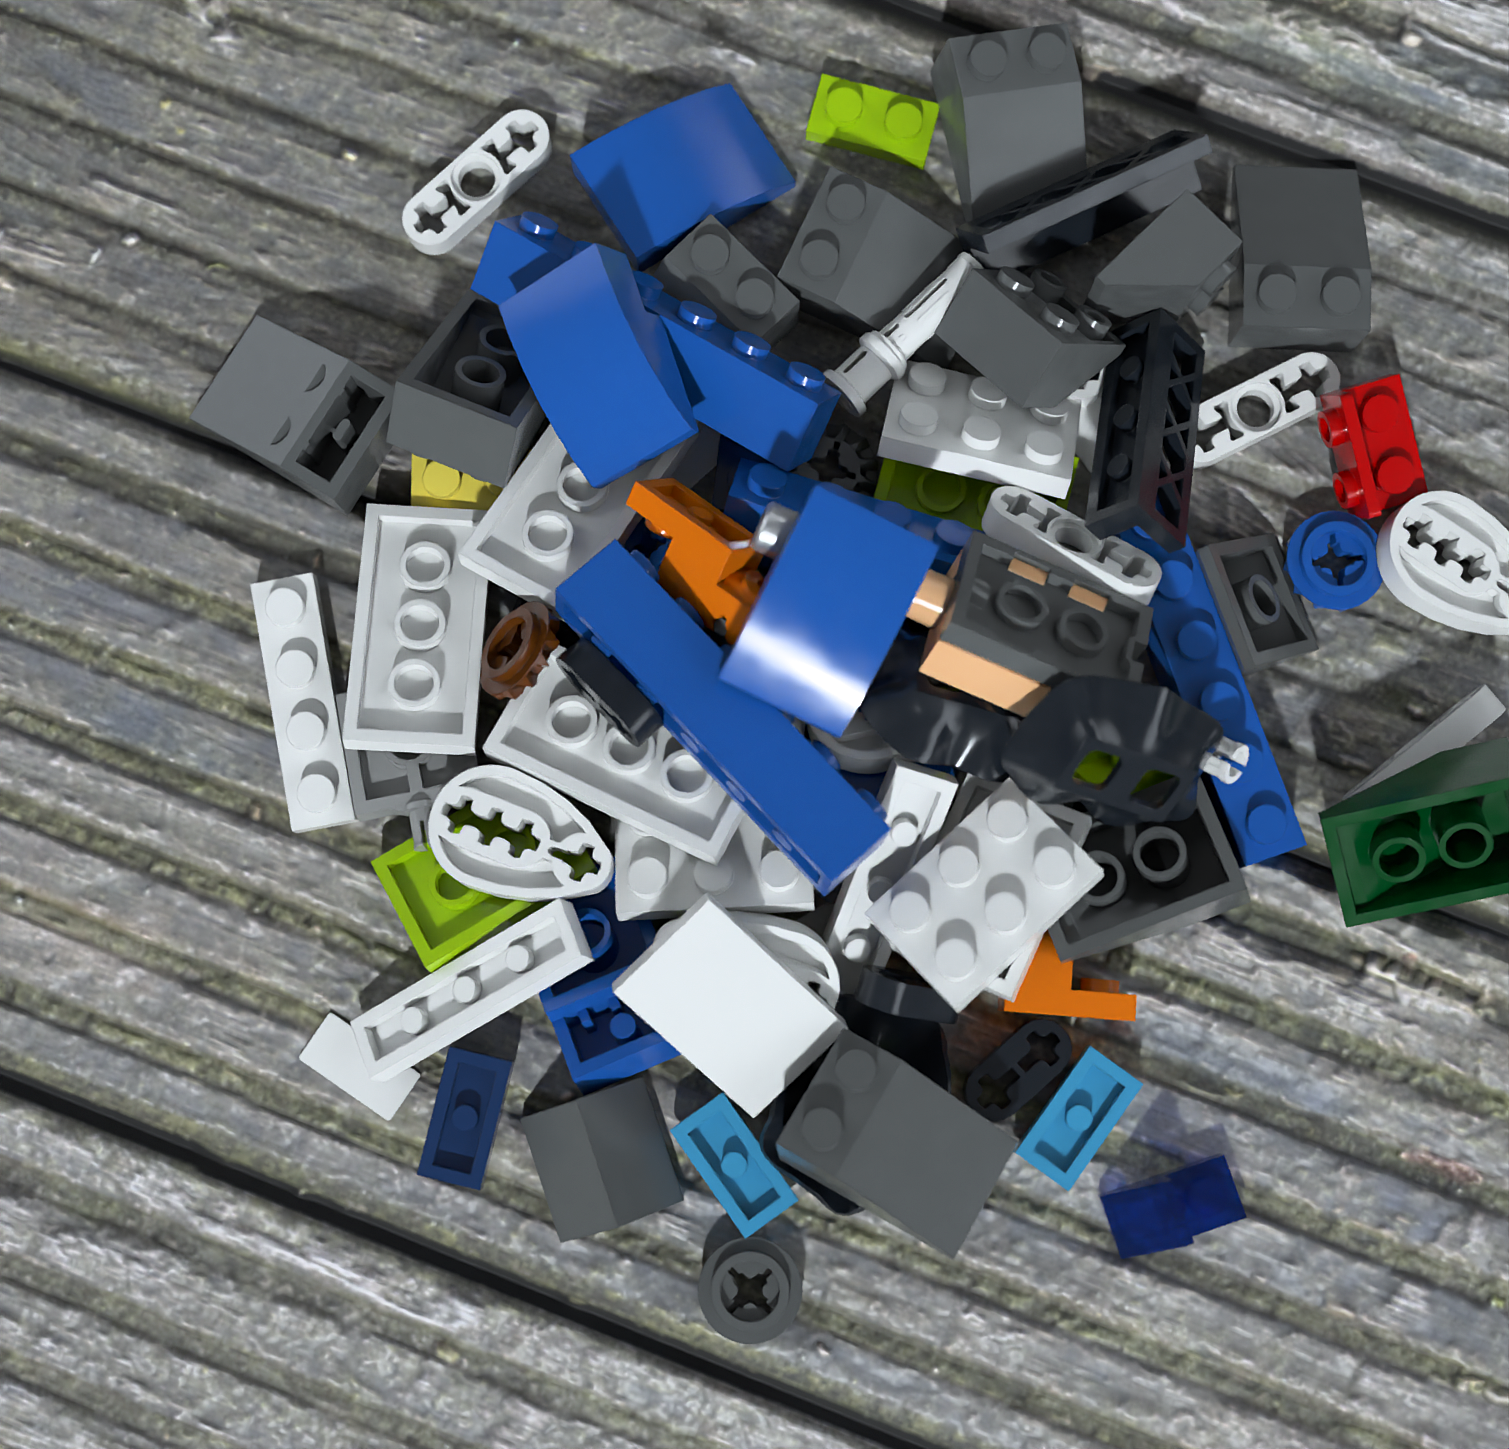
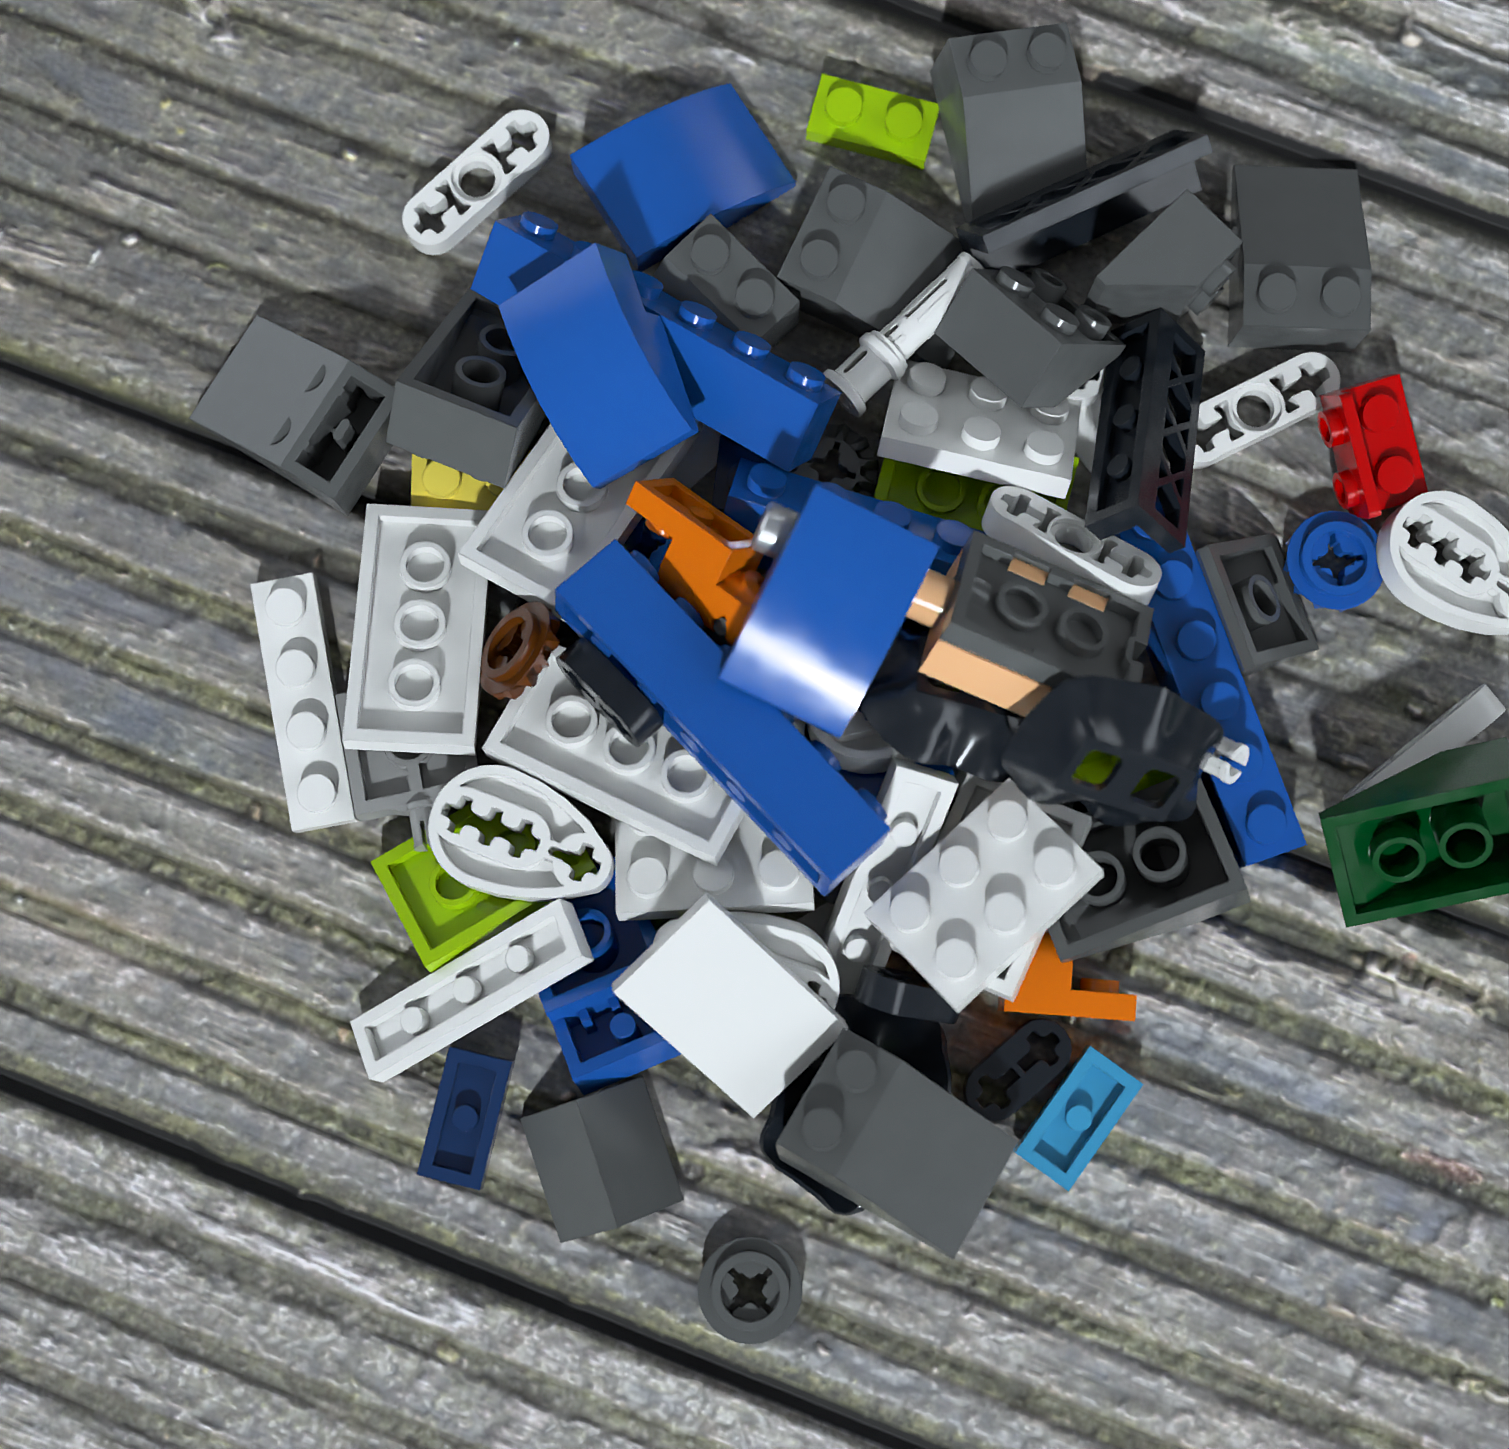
white sticker [299,1013,420,1121] -> none
dark azure plate [670,1091,799,1239] -> none
clear blue slope [1098,1153,1247,1259] -> none

